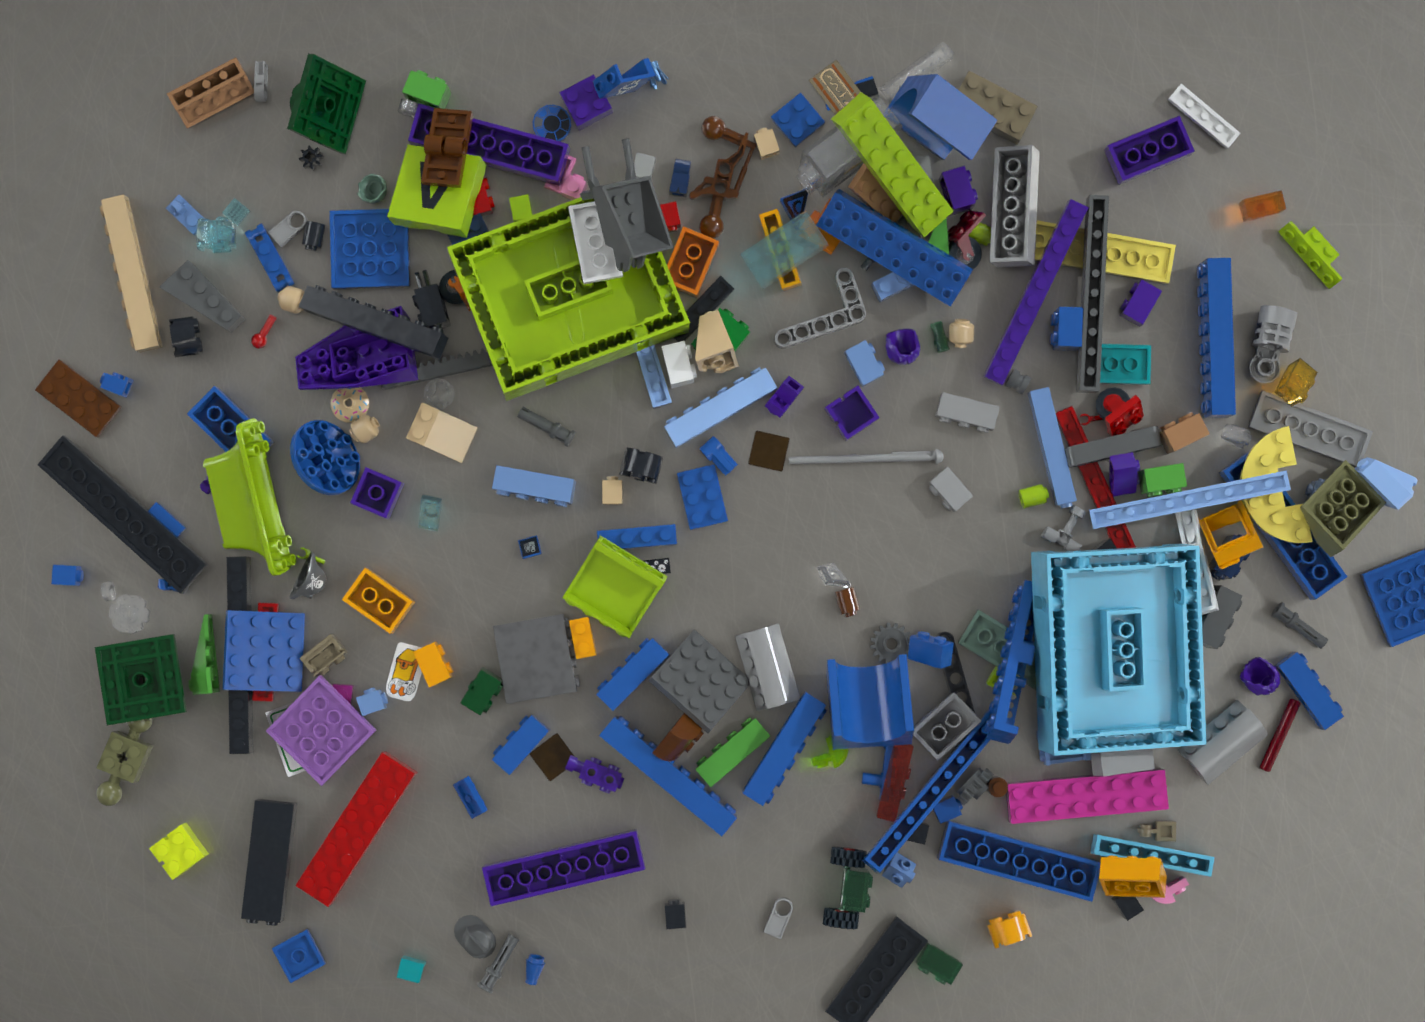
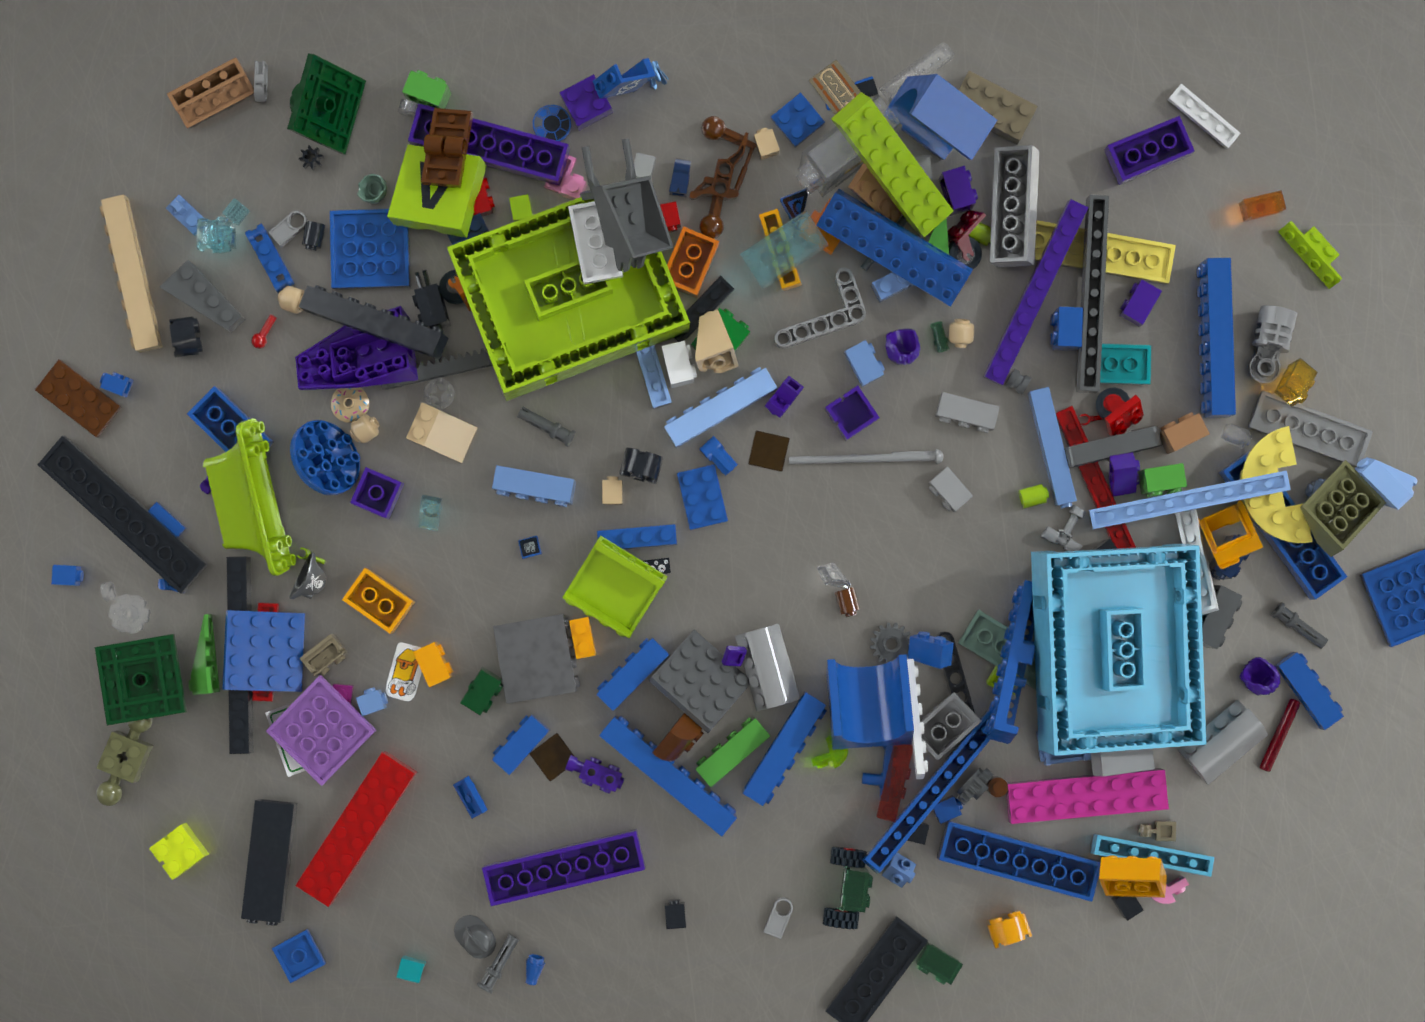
none -> dark purple tile [721,646,747,667]
none -> white plate [907,659,928,779]

